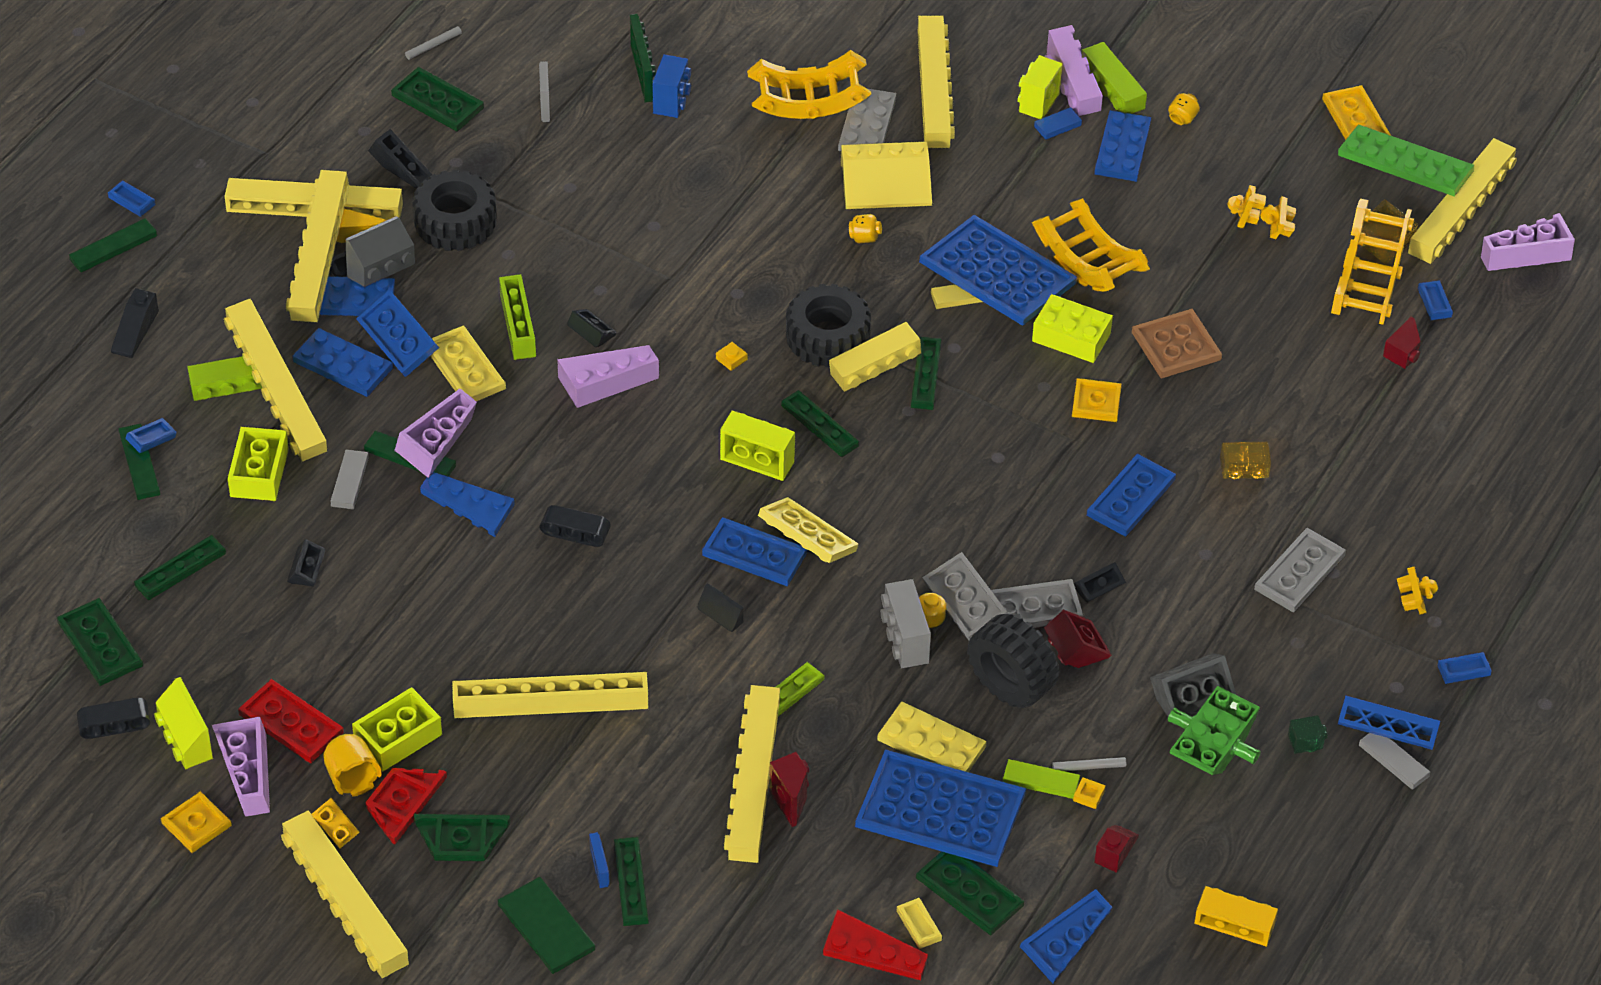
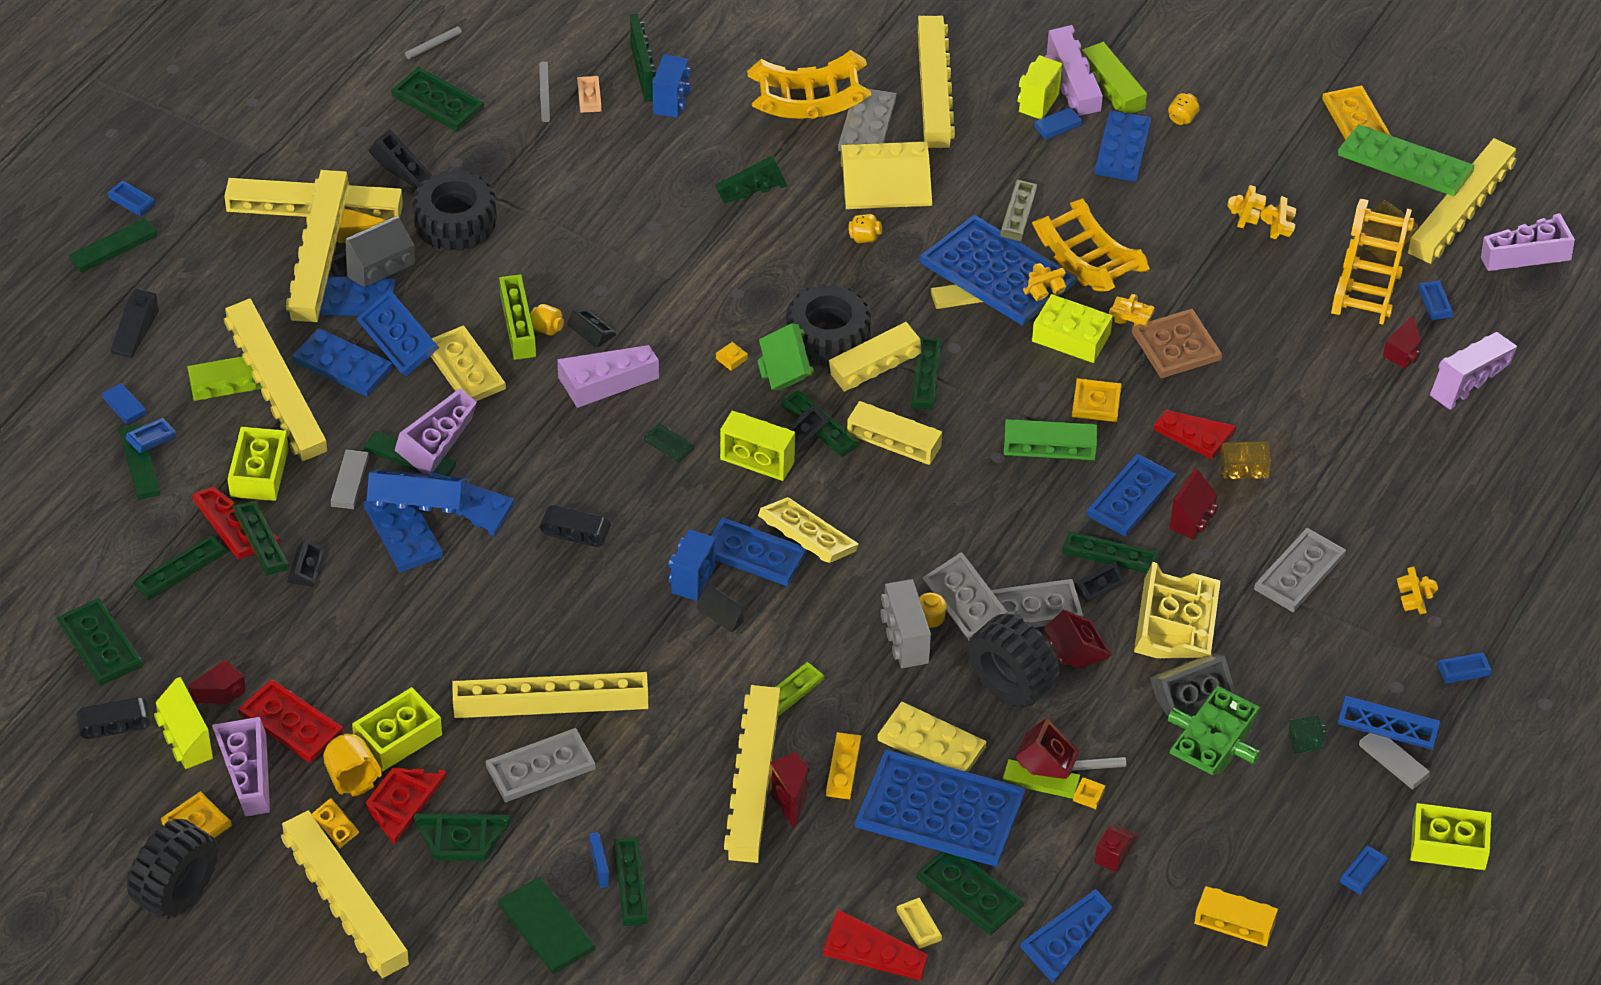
none -> blue tile [102,383,146,425]
none -> black tyre [126,819,219,919]
none -> dark red slope [188,659,246,704]
none -> red wing [193,486,280,560]
none -> dark green tile [233,501,289,575]
none -> blue plate [363,501,443,573]
none -> blue slope [367,469,468,513]
none -> light grey plate [486,728,596,803]
none -> yellow head [530,304,564,336]
none -> light nougat plate [577,76,601,113]
none -> clear green tile [644,423,694,463]
none -> blue brick [669,529,715,601]
none -> dark green wing [715,155,788,203]
none -> bright green piece [758,323,814,391]
none -> black slope [787,404,829,451]
none -> yellow plate [826,732,861,799]
none -> light yellow brick [847,401,942,465]
none -> olive tile [1000,180,1038,241]
none -> bright green brick [1004,419,1097,460]
none -> dark red slope [1015,718,1079,779]
none -> yellow hips [1023,263,1066,301]
none -> dark green tile [1063,532,1159,573]
none -> yellow hips [1109,294,1155,326]
none -> light yellow piece [1134,562,1220,658]
none -> red wing [1154,410,1236,460]
none -> dark red slope [1169,469,1218,540]
none -> blue tile [1340,845,1388,895]
none -> neon yellow brick [1410,803,1491,870]
none -> lavender wedge [1430,332,1517,410]

